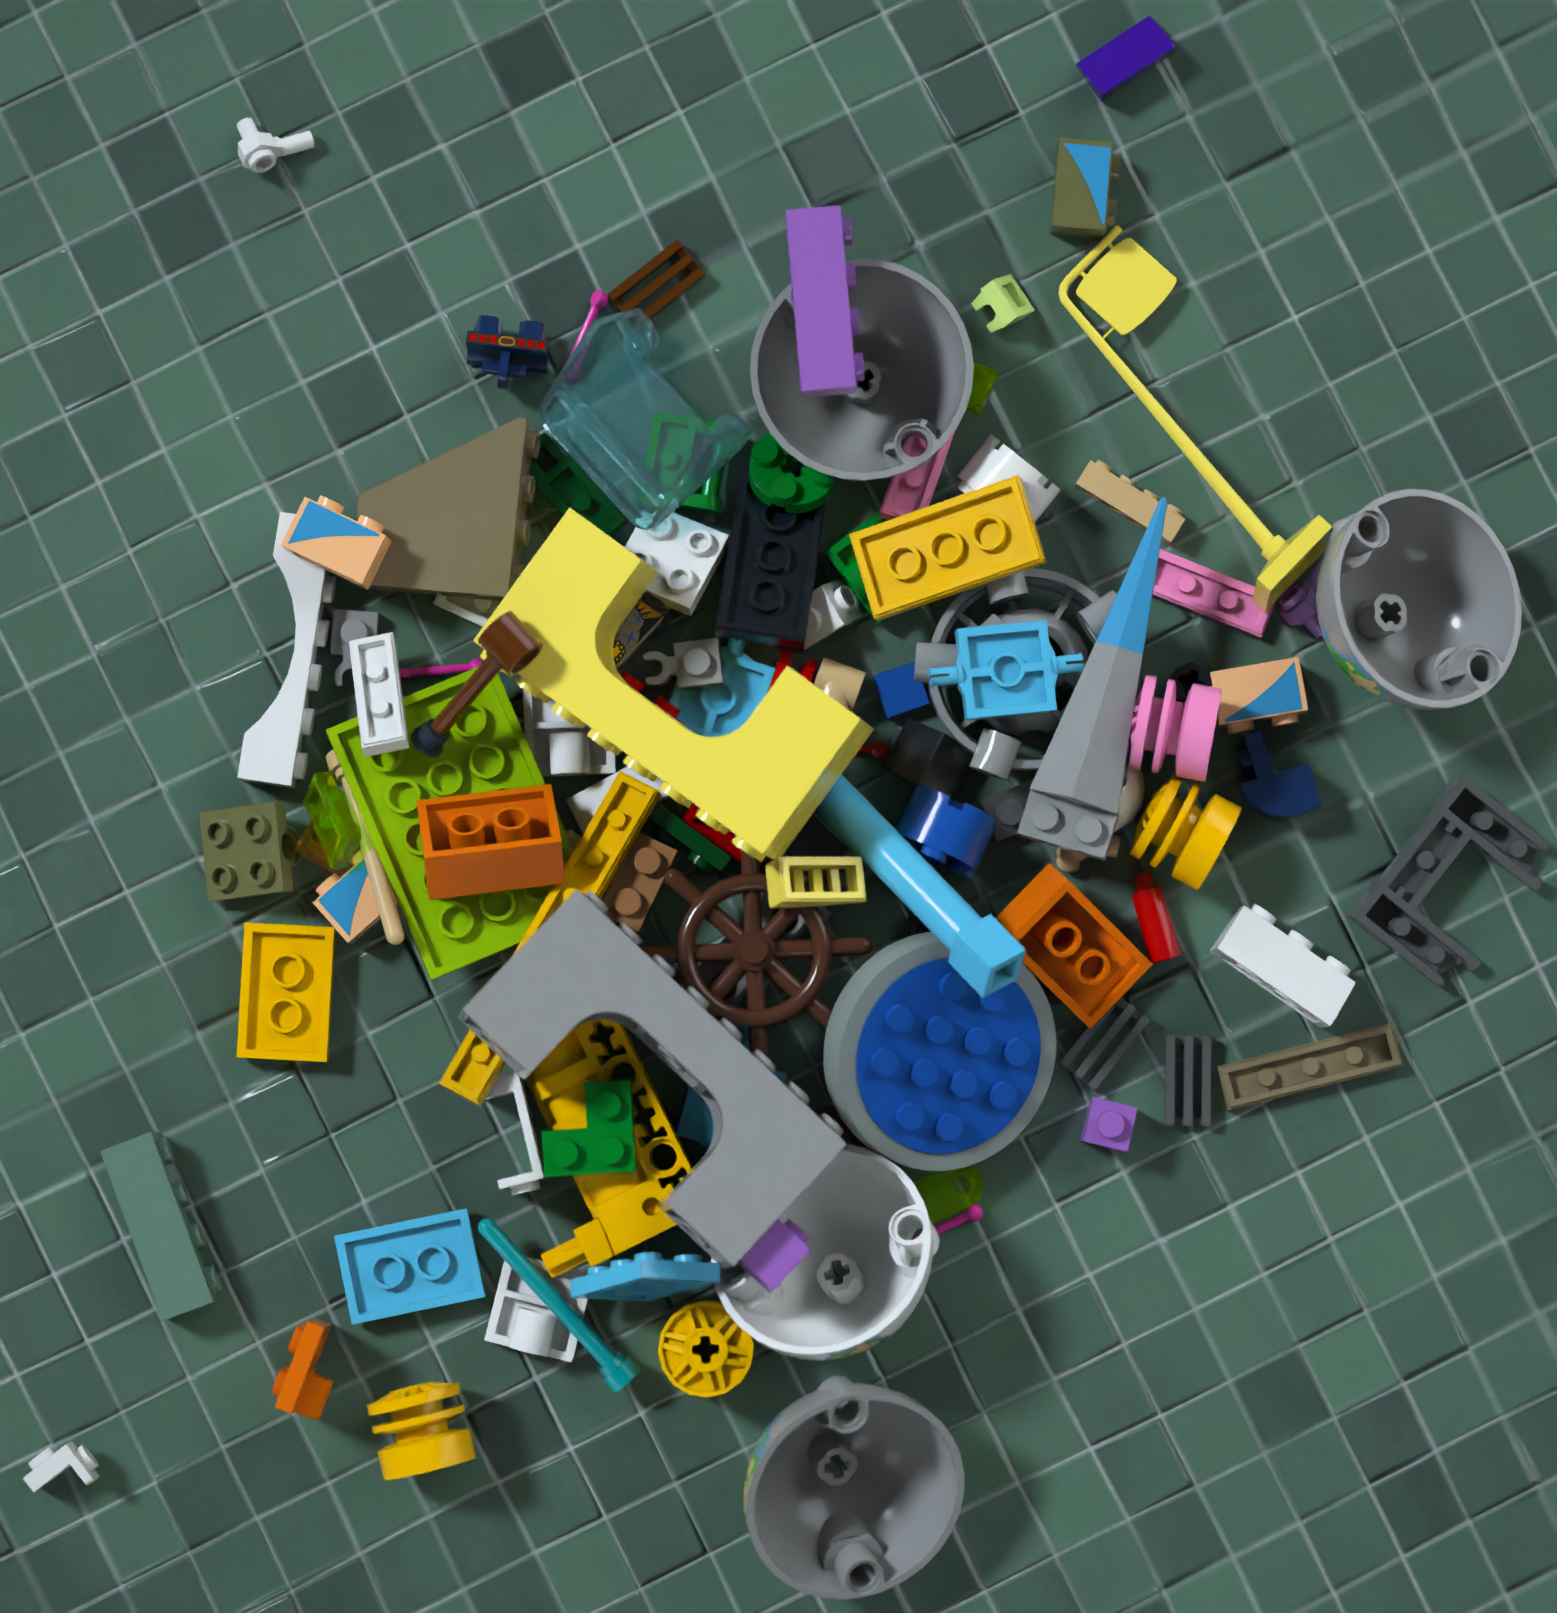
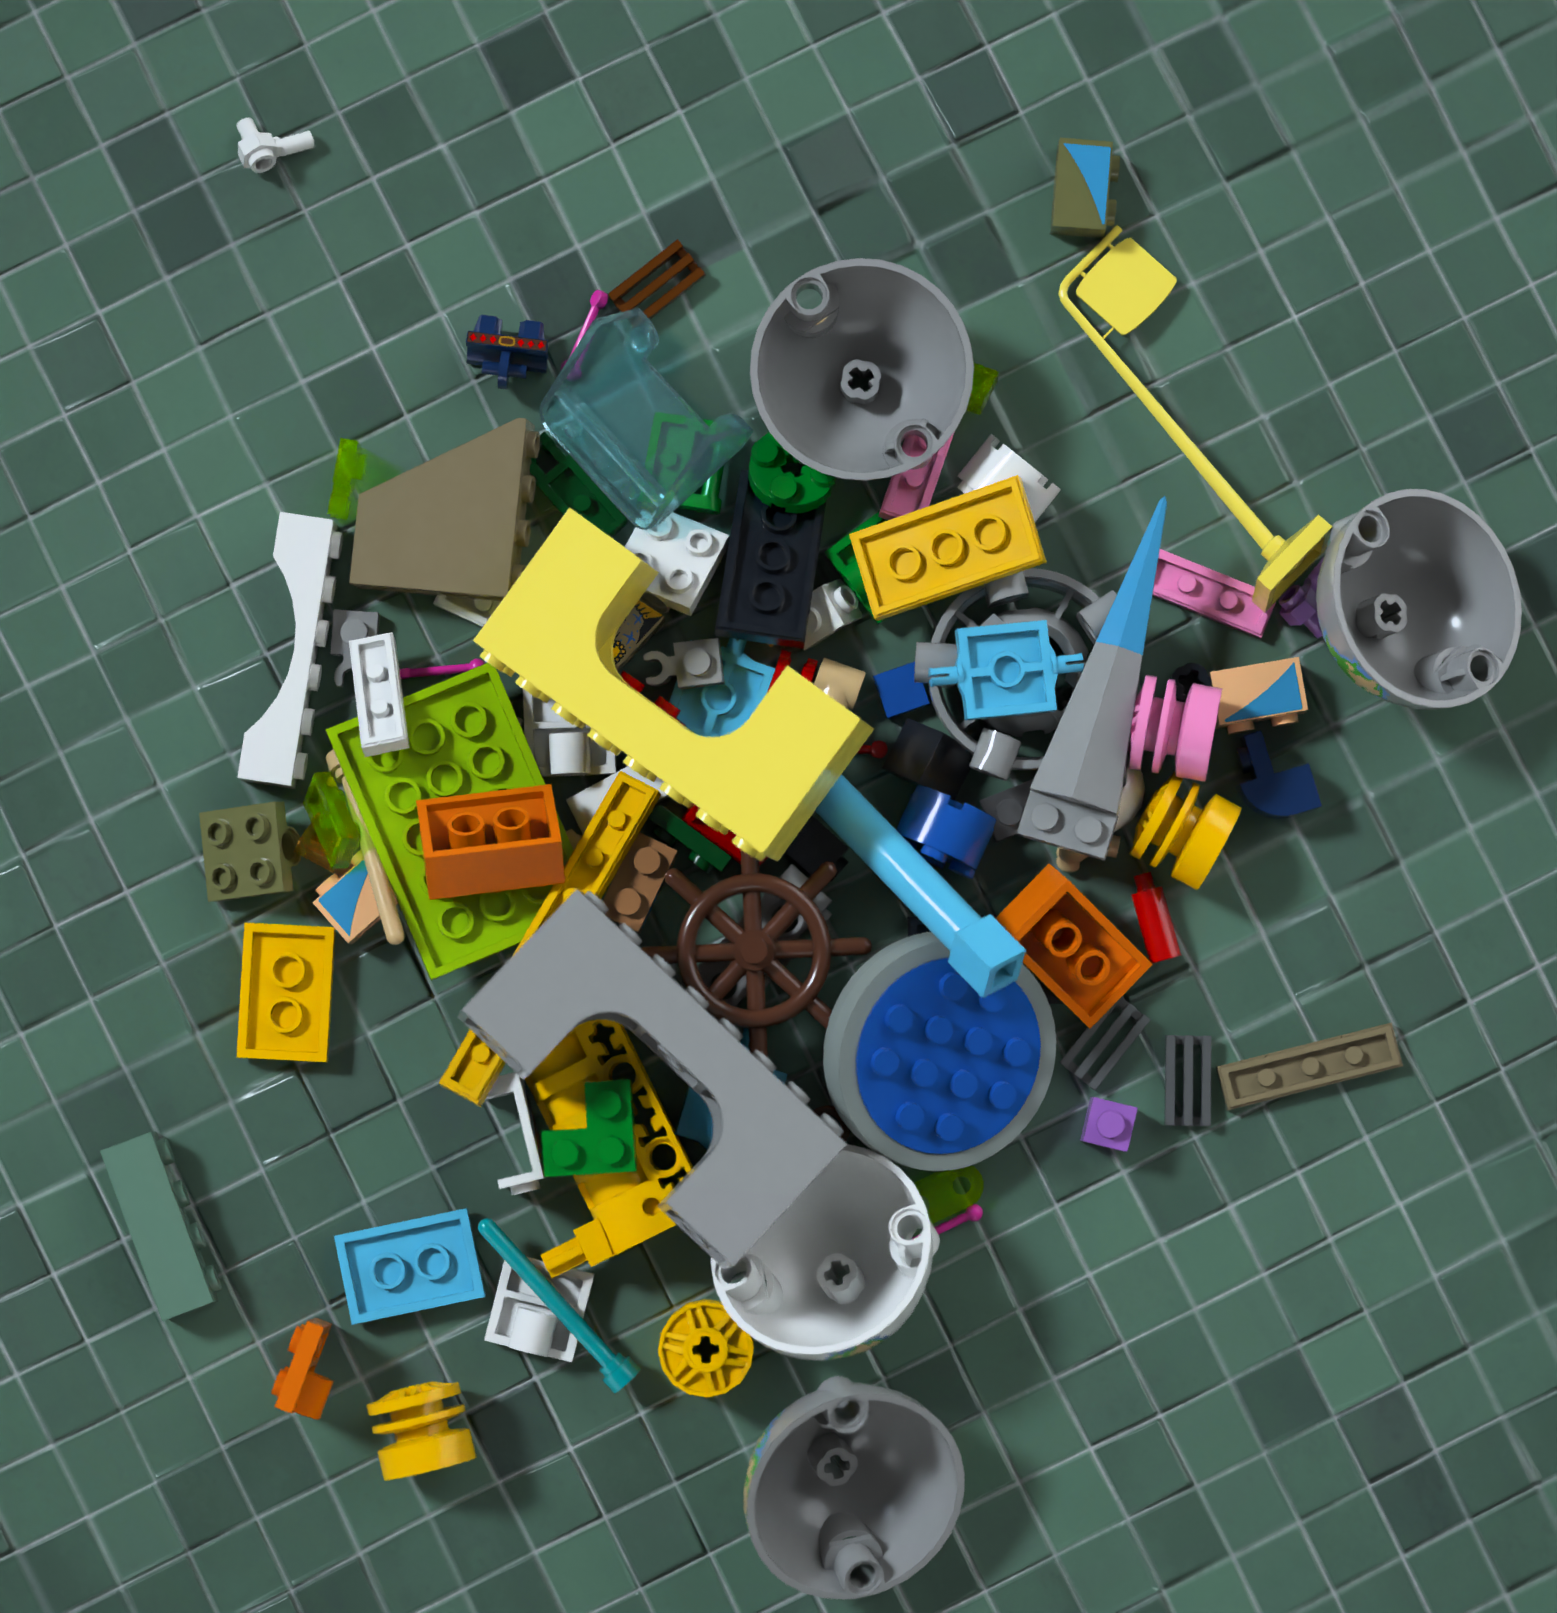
white bracket [23,1441,99,1492] -> none
light nougat brick [281,495,392,590] -> none
reddish brown piece [411,611,543,758] -> none
medium azure plate [570,1252,720,1302] -> none
medium lavender brick [737,1219,811,1293] -> none
light yellow slope [766,857,867,908] -> none
medium lavender brick [785,205,864,398] -> none
yellowish green tile [971,274,1035,333] -> none
tan piece [1074,460,1185,546] -> none
dark purple slope [1076,15,1176,101] -> none
white slope [1210,904,1356,1028] -> none
dark grey wedge [1346,774,1549,986] -> none
none -> clear neon green plate [327,438,368,520]

